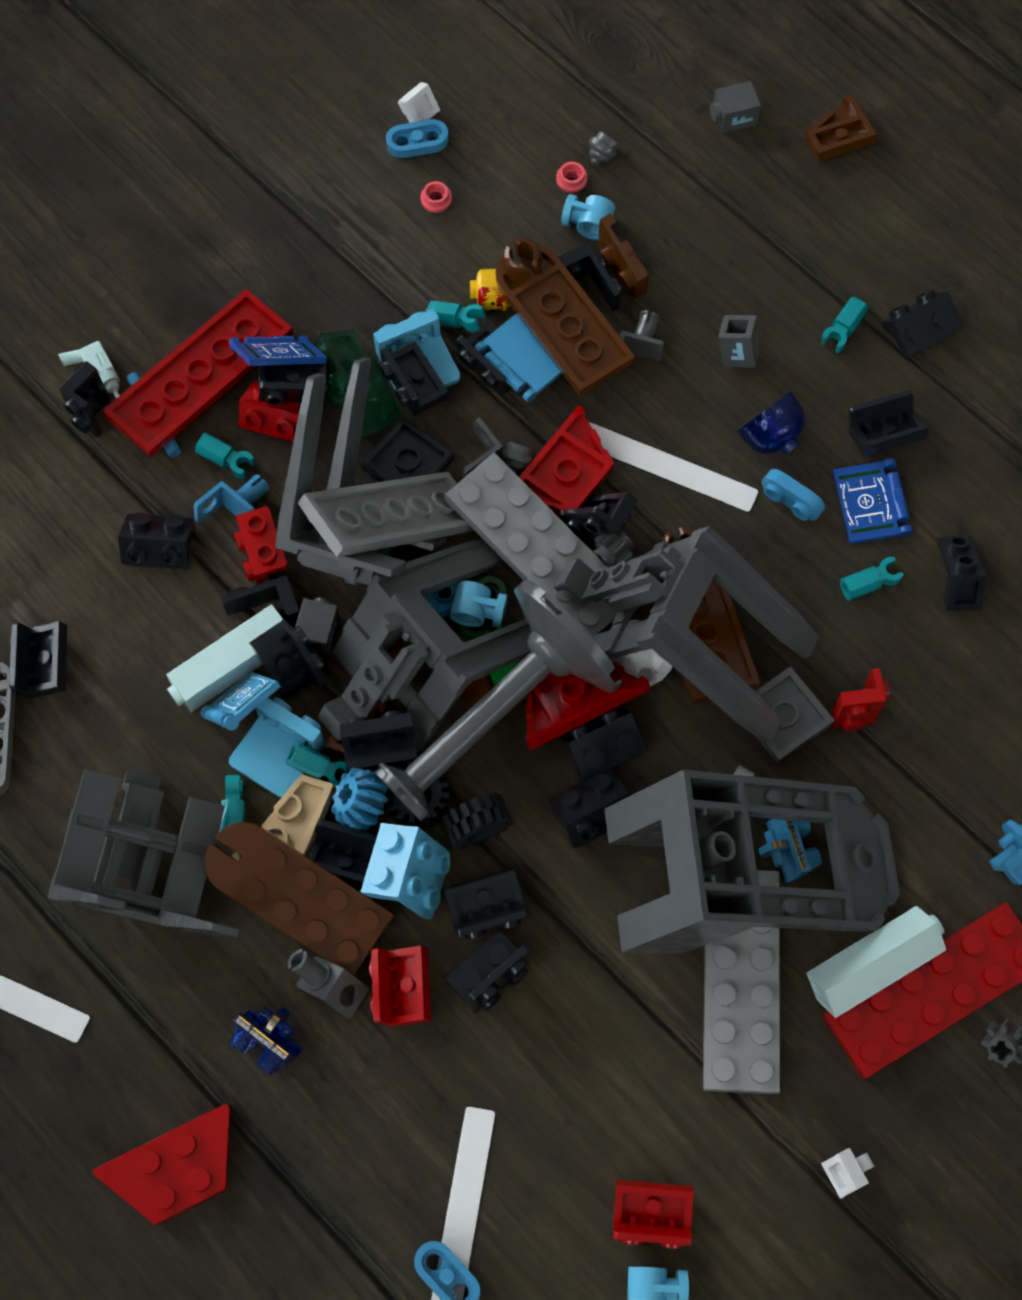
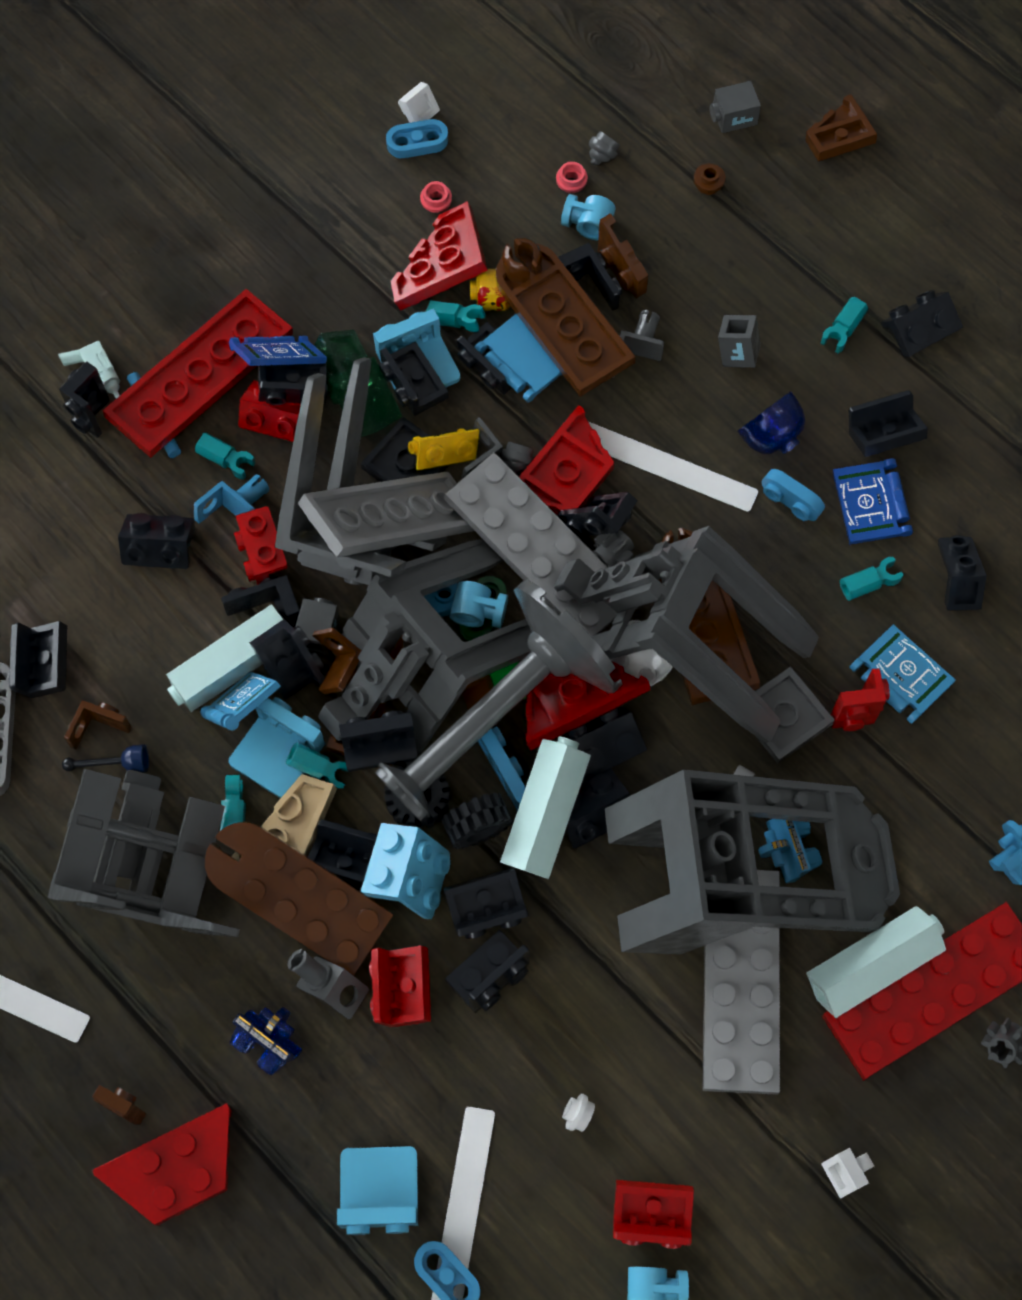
dark azure gear [331,768,389,831] -> none
none -> hinge [62,744,149,773]
none -> reddish brown bracket [64,700,132,750]
none -> reddish brown plate [92,1085,146,1126]
none -> reddish brown bracket [312,628,362,694]
none -> medium azure bracket [337,1146,418,1235]
none -> red plate [390,201,488,311]
none -> yellow hinge [408,428,480,470]
none -> dark azure hinge [478,726,526,811]
none -> light aqua brick [500,736,591,879]
none -> white plate [562,1093,595,1132]
none -> reddish brown plate [694,163,726,195]
none -> dark azure piece [849,624,956,724]

